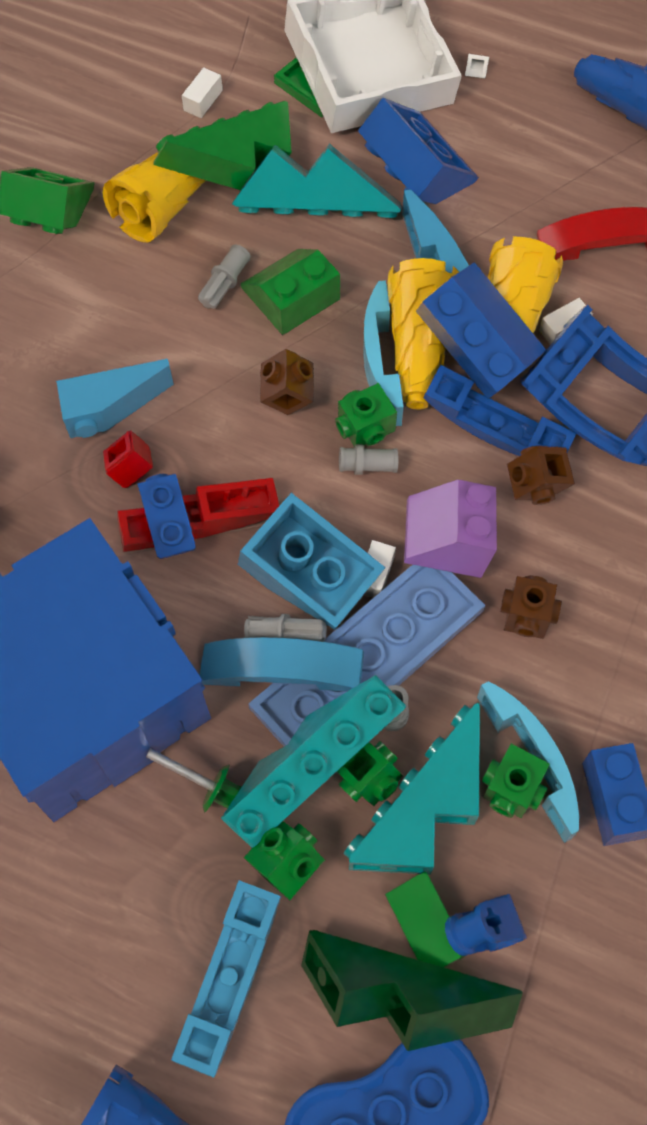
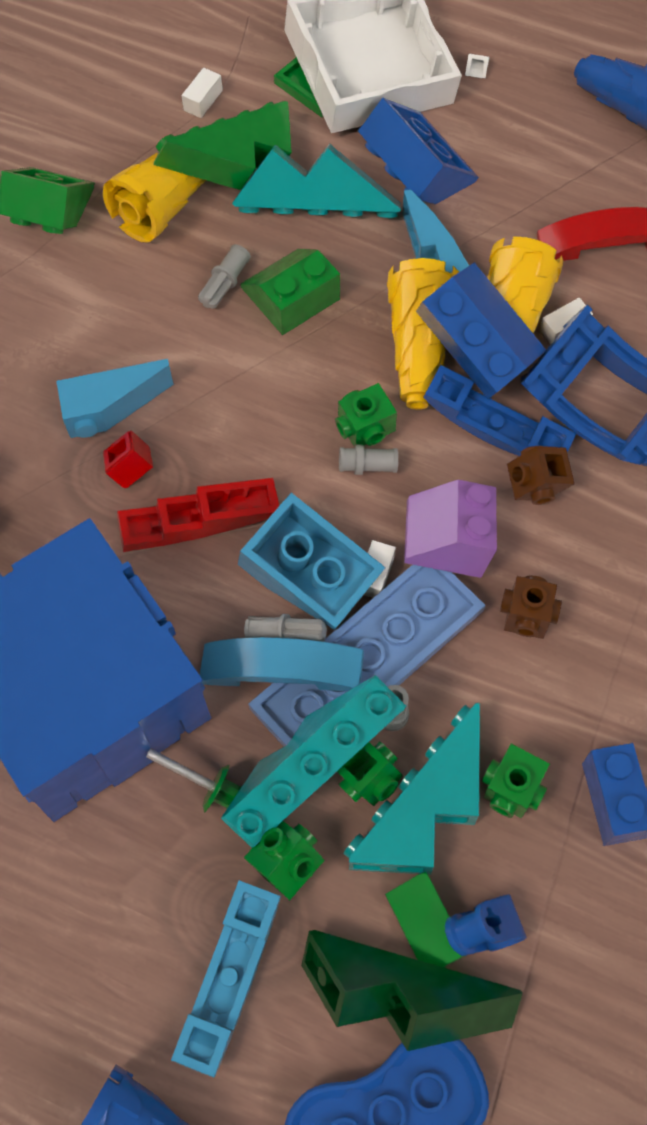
blue bracket [137,474,196,559] -> none
reddish brown brick [260,349,314,415] -> none
medium azure slope [363,280,404,426] -> none
medium azure slope [477,681,579,843] -> none

